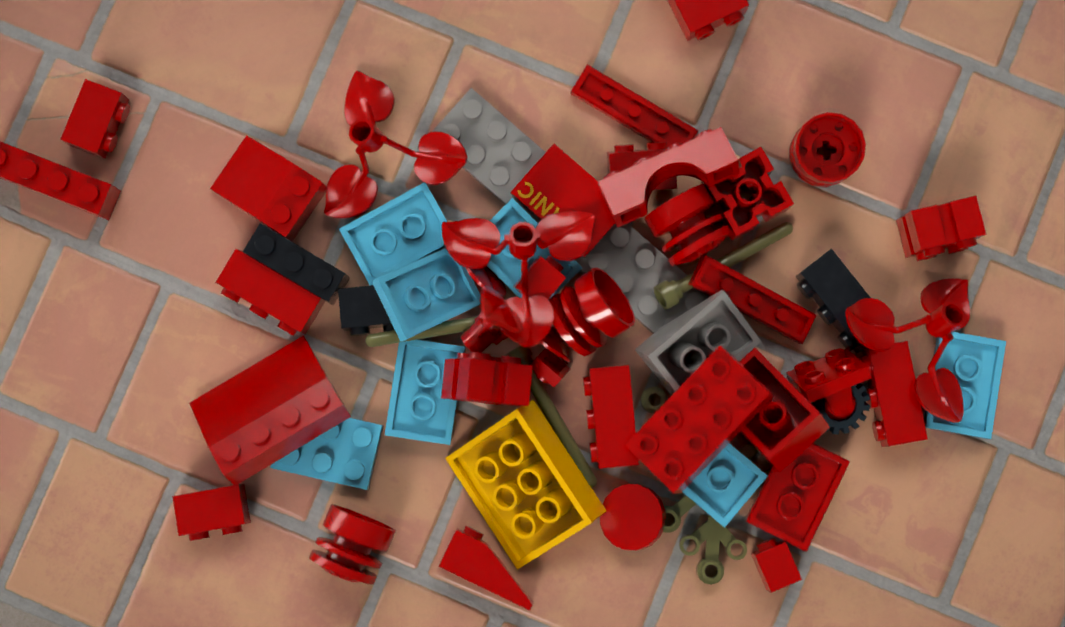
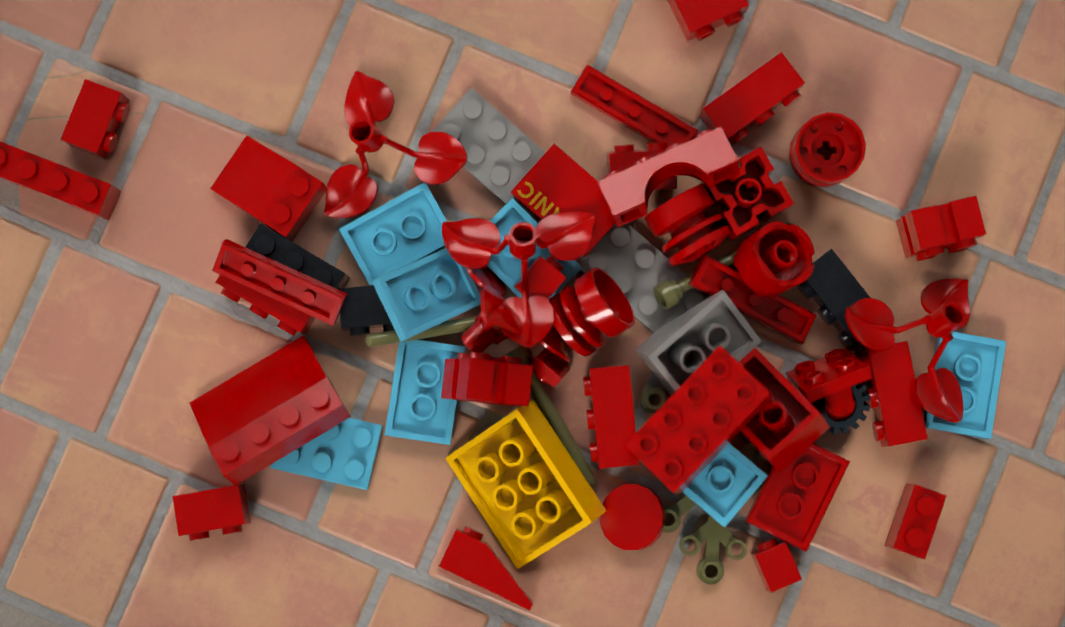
red wheel [309,504,396,585] -> none
none -> red tile [212,239,348,326]
none -> red brick [699,52,805,145]
none -> red brick [733,221,815,297]
none -> red brick [884,483,947,559]

